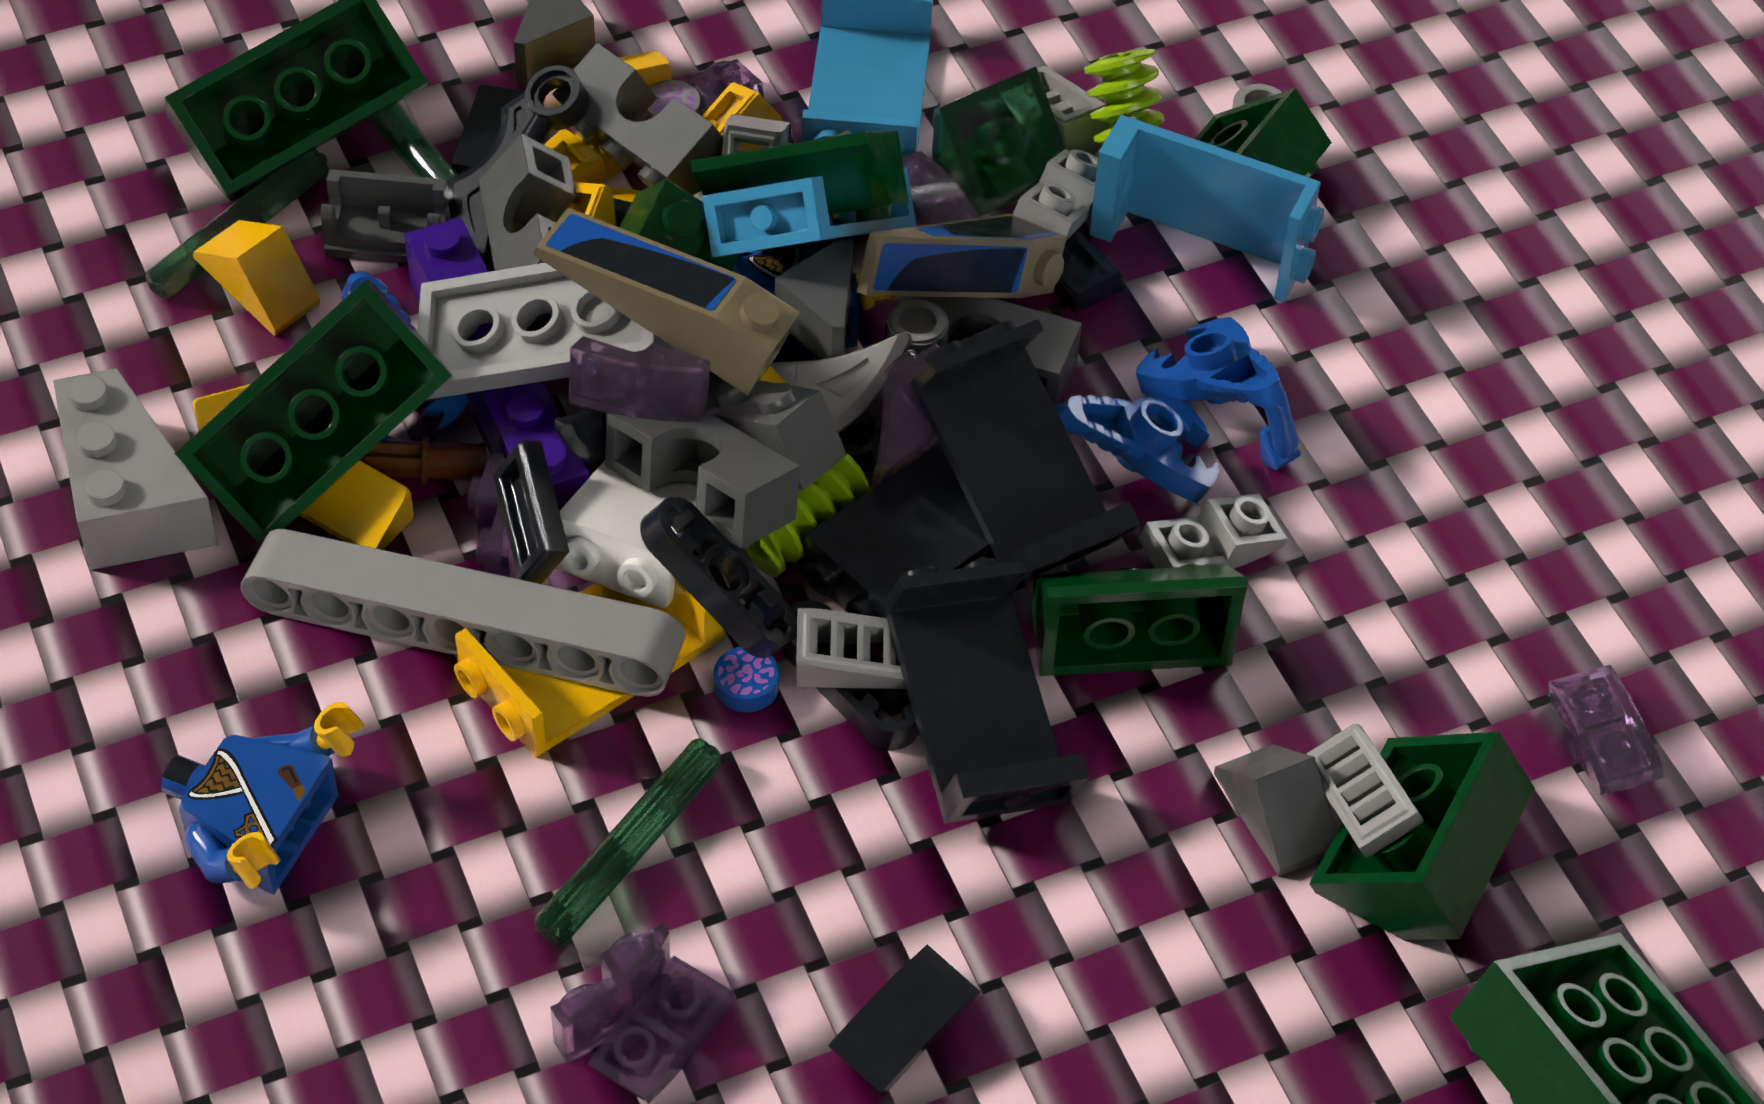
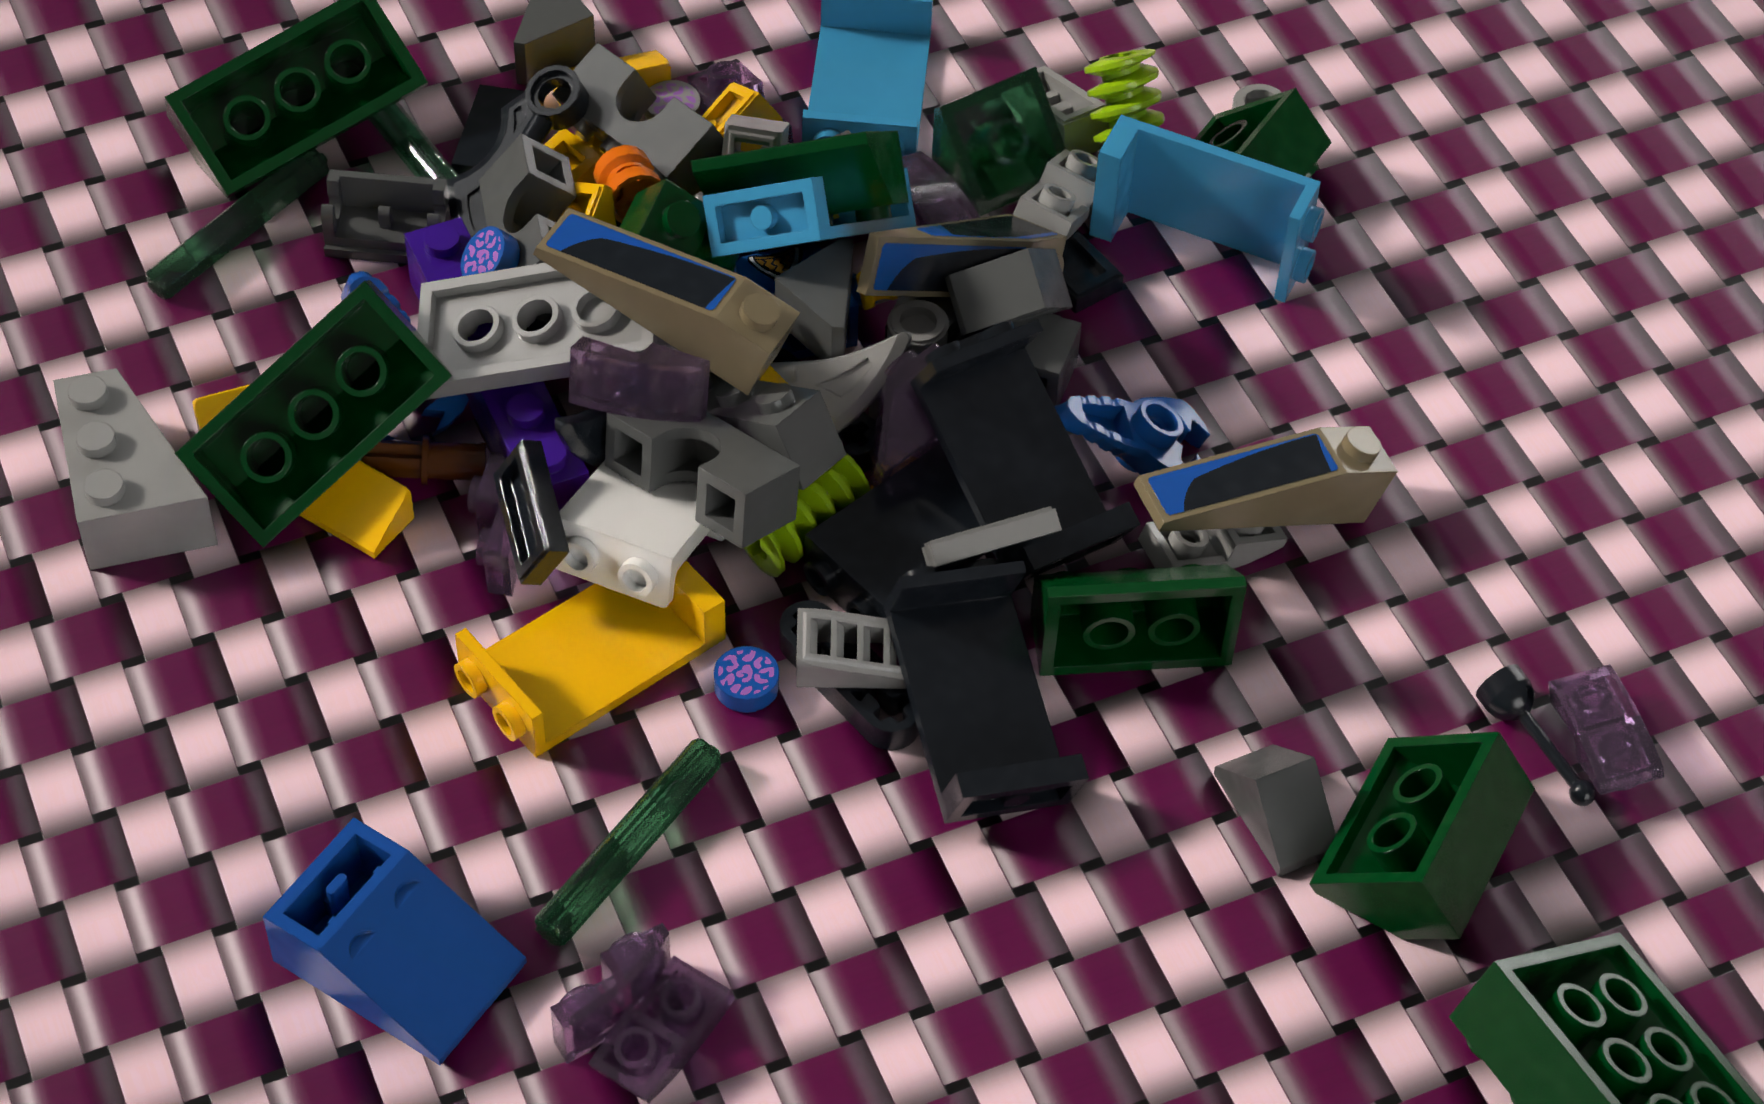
blue torso [161,702,364,895] -> none
yellow slope [193,220,320,337] -> none
light grey beam [240,529,686,697] -> none
black beam [640,496,797,658] -> none
black slope [828,944,981,1096] -> none
blue animal [1136,317,1301,471] -> none
light grey slope [1307,724,1424,858] -> none
none -> blue slope [263,817,527,1065]
none -> blue tile [461,226,520,276]
none -> orange wheel [593,145,662,223]
none -> light grey tile [922,506,1062,567]
none -> dark grey slope [945,248,1073,336]
none -> dark tan slope [1133,426,1398,532]
none -> black hinge [1476,664,1596,806]

